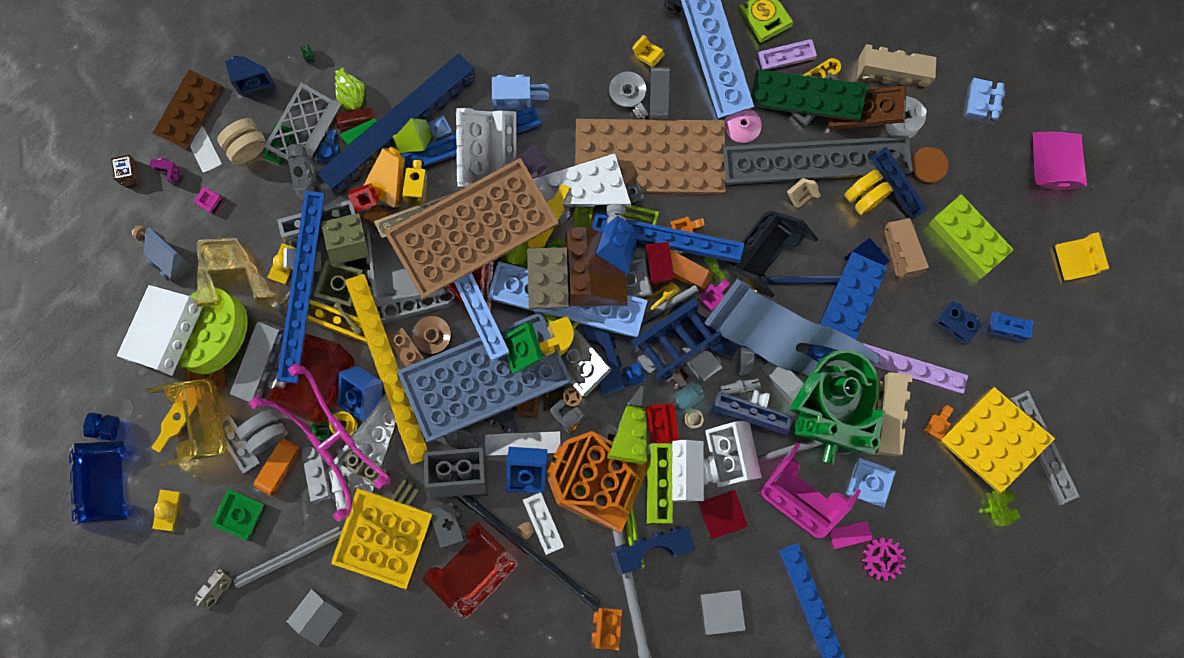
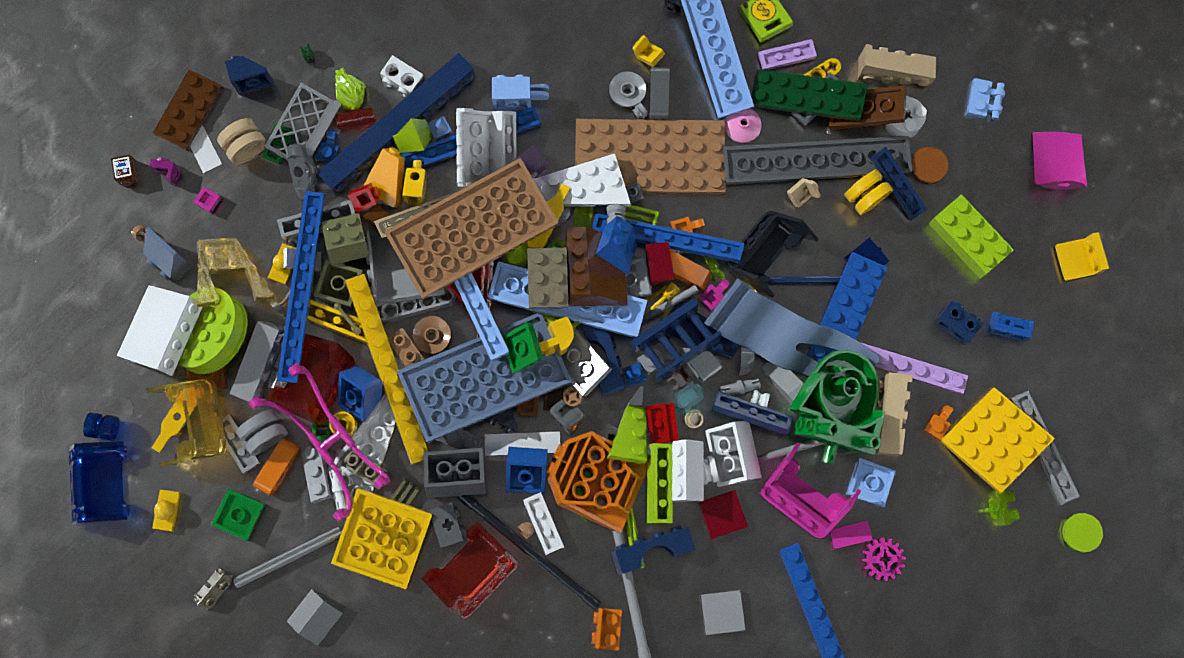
green slope [340,118,377,147] -> none
medium nougat wedge [884,218,929,281] -> none
none -> white brick [380,55,425,97]
none -> lime tile [1062,513,1103,552]

